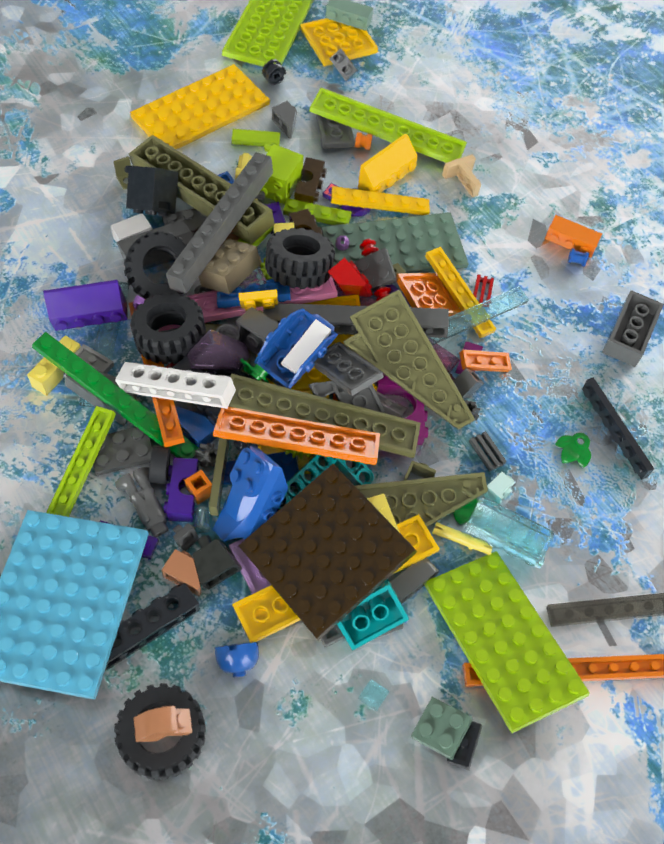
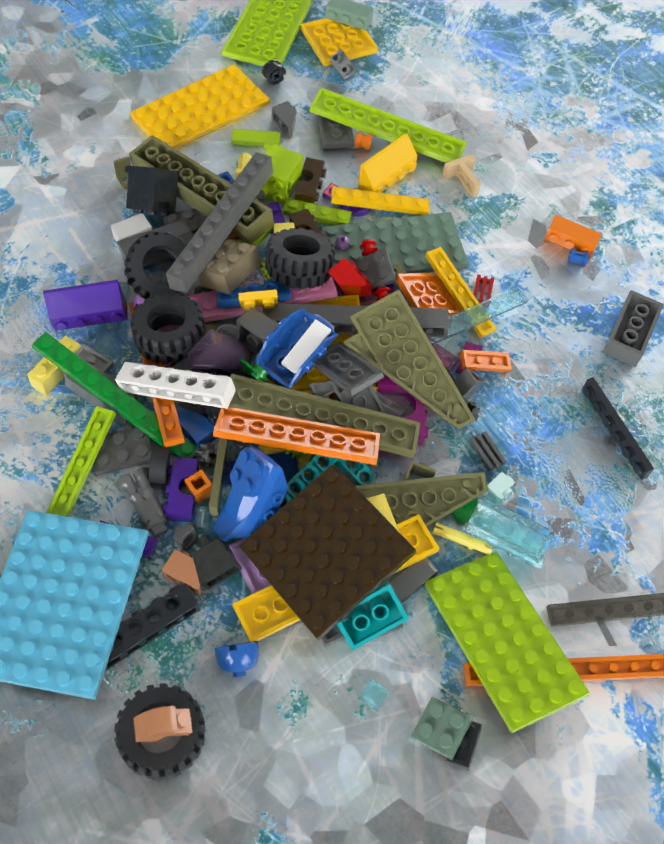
green plate [555,433,591,468] -> none

